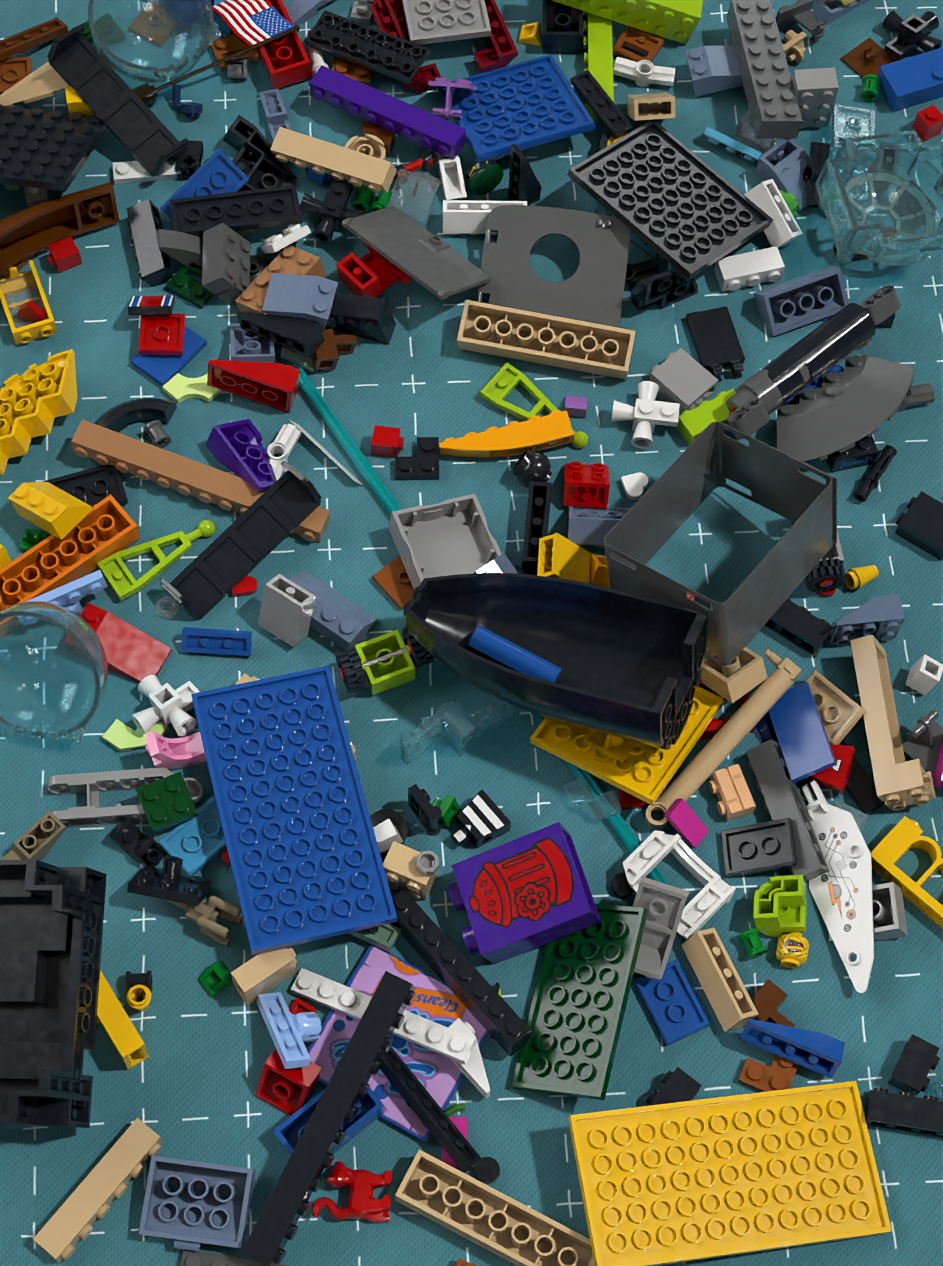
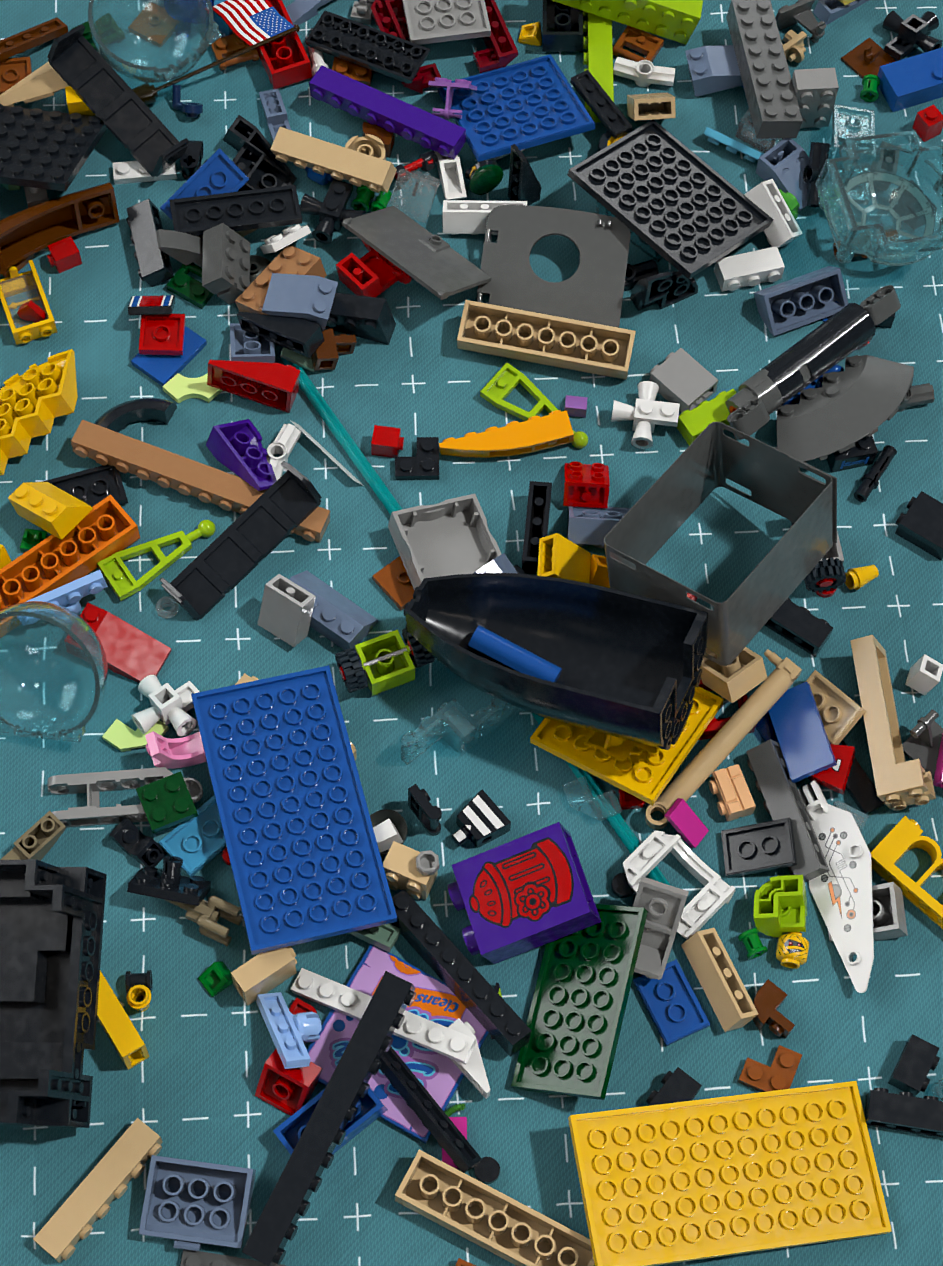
dark grey bush [143,420,171,449] -> none
blue plate [182,627,252,656] -> none
black tile [226,58,247,81] -> none
red tile [232,576,258,597] -> none
red animal [311,1161,392,1223] -> none
green tile [431,795,461,828] -> none
black piece [512,449,553,488] -> none
white tile [621,472,648,500] -> none
black tile [685,306,745,382] -> none
blue slope [739,1019,845,1079] -> none
sand blue slope [828,594,905,646] -> none

